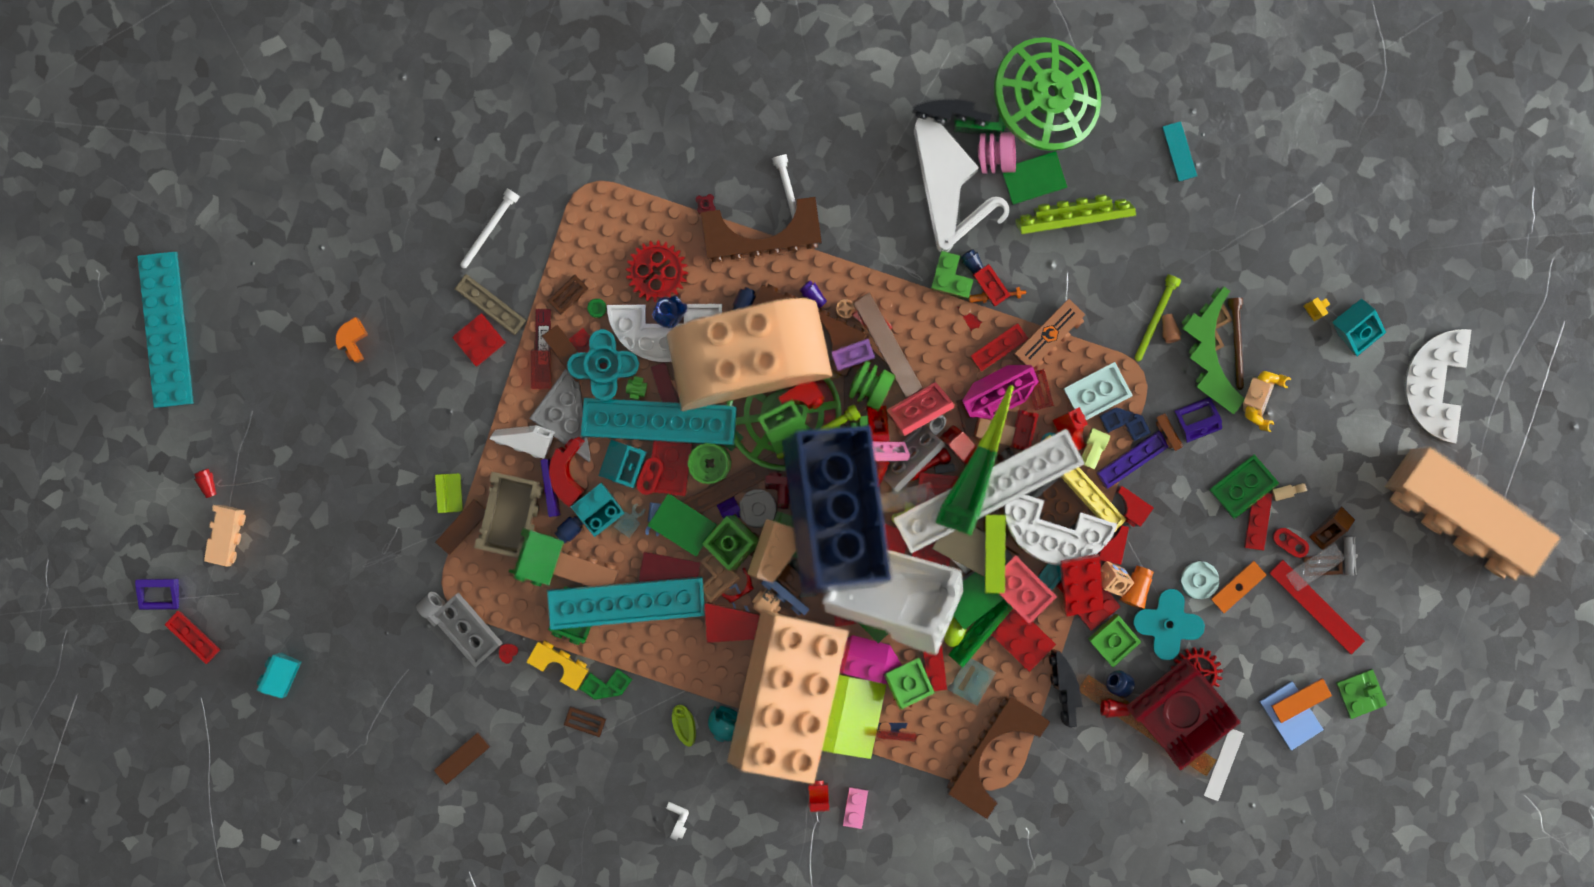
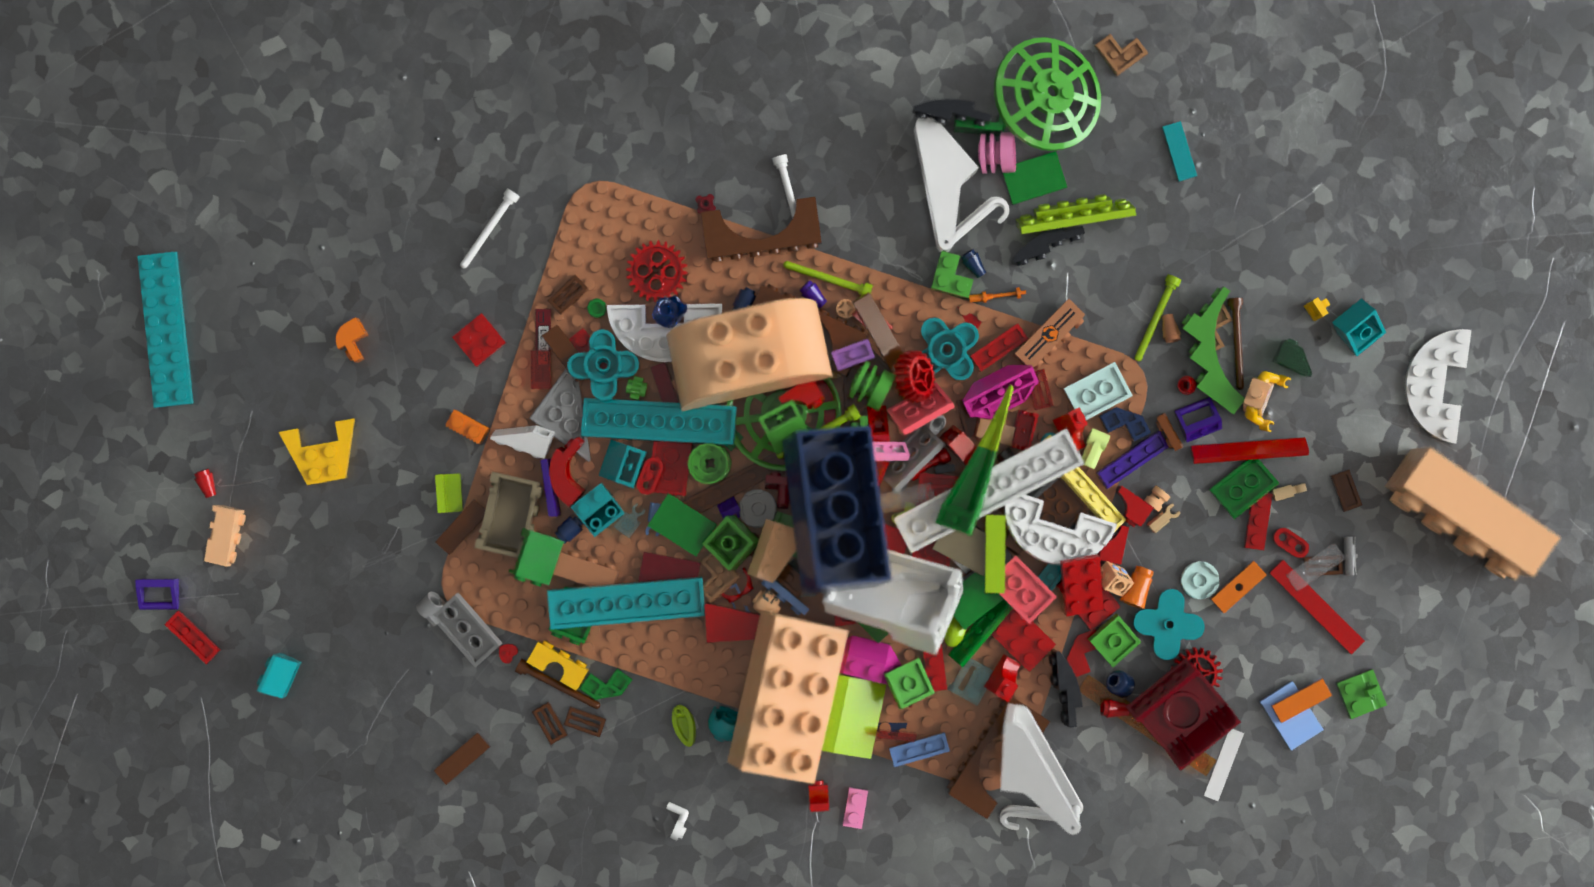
dark tan tile [454,274,527,336] -> none
red plate [973,264,1011,306] -> none
reddish brown slope [1309,506,1355,550] -> none
none -> yellow wing [279,418,355,485]
none -> orange brick [445,410,490,444]
none -> reddish brown piece [515,658,600,709]
none -> reddish brown tile [532,702,568,745]
none -> lime piece [783,261,873,296]
none -> medium blue plate [889,732,950,767]
none -> red gear [893,350,936,403]
none -> teal plant [921,317,979,380]
none -> red arch [984,654,1021,702]
none -> white piece [1000,704,1083,835]
none -> black slope [1011,226,1085,266]
none -> red tile [1066,629,1096,677]
none -> medium nougat tile [1094,34,1148,76]
none -> light nougat wheel [1144,485,1171,512]
none -> tan bar [1147,504,1180,534]
none -> red plate [1177,376,1196,395]
none -> red tile [1191,437,1309,464]
none -> clear green slope [1272,338,1312,377]
none -> reddish brown tile [1330,469,1362,512]

